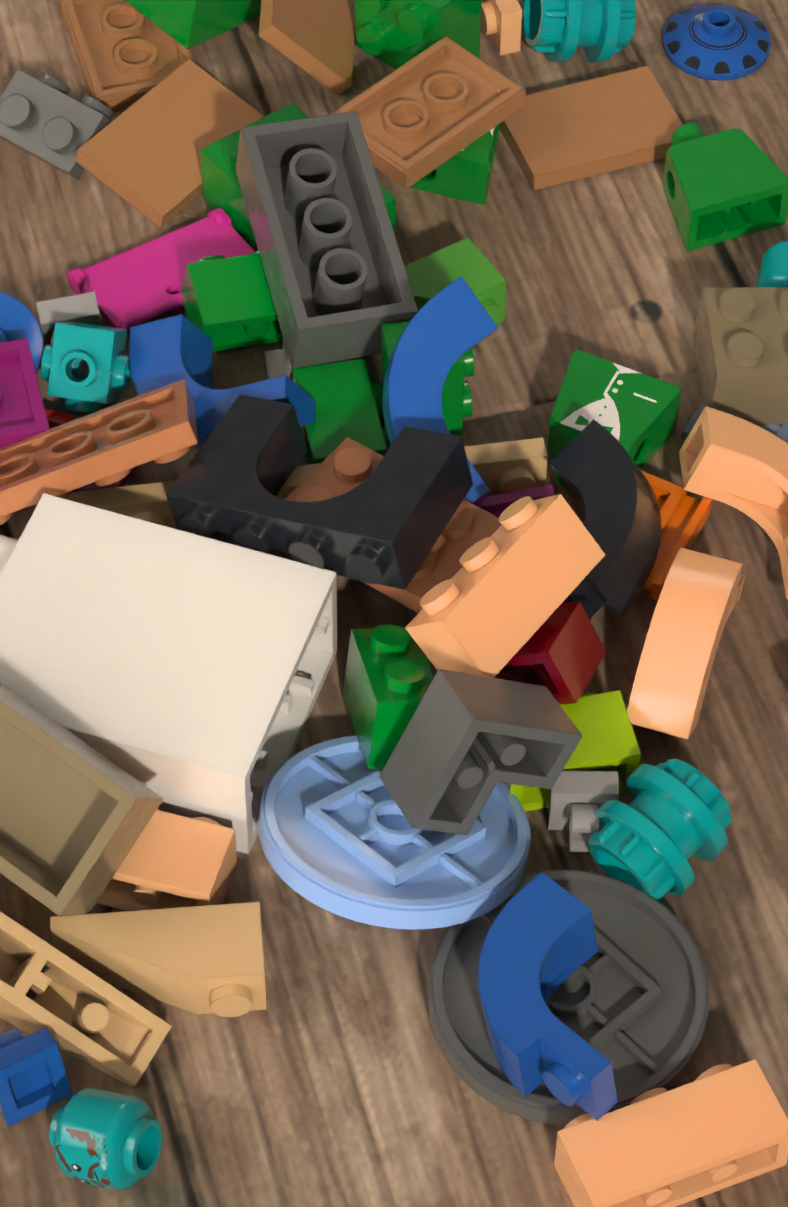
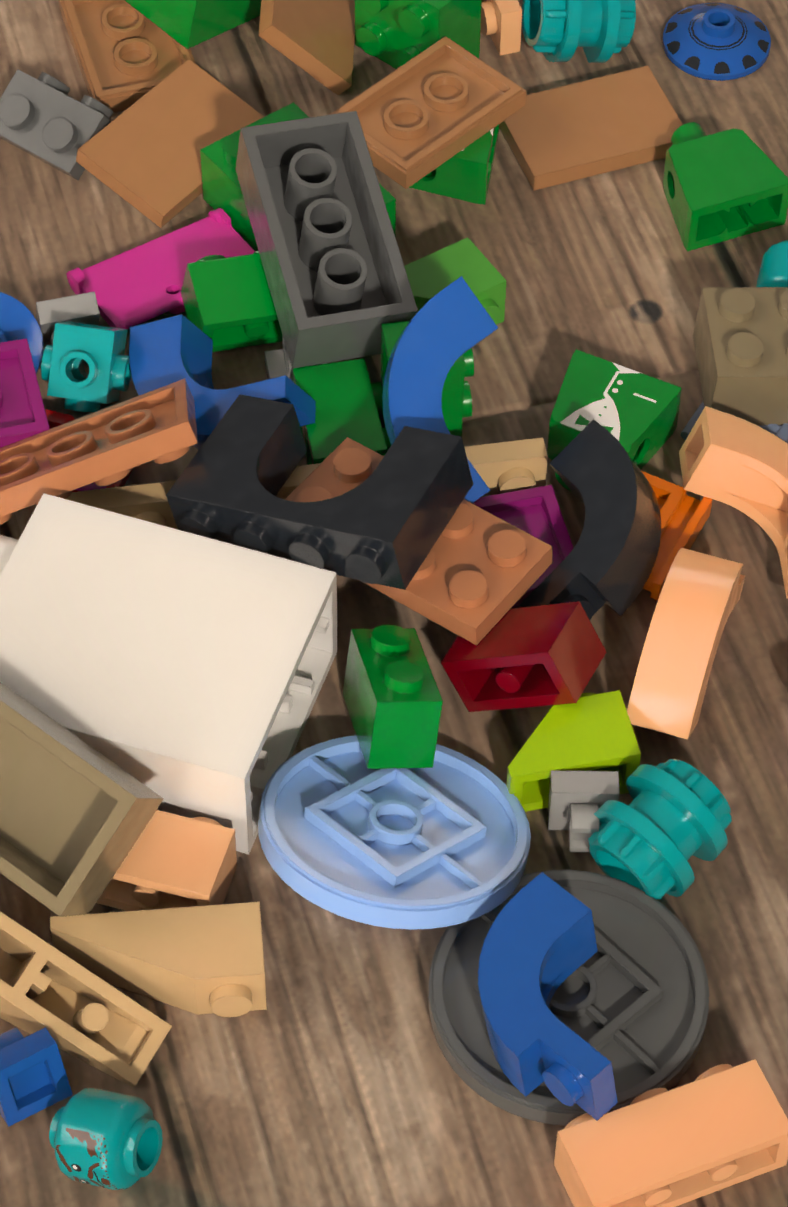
dark grey brick [379,669,582,835] -> none
light nougat brick [405,494,605,678] -> none

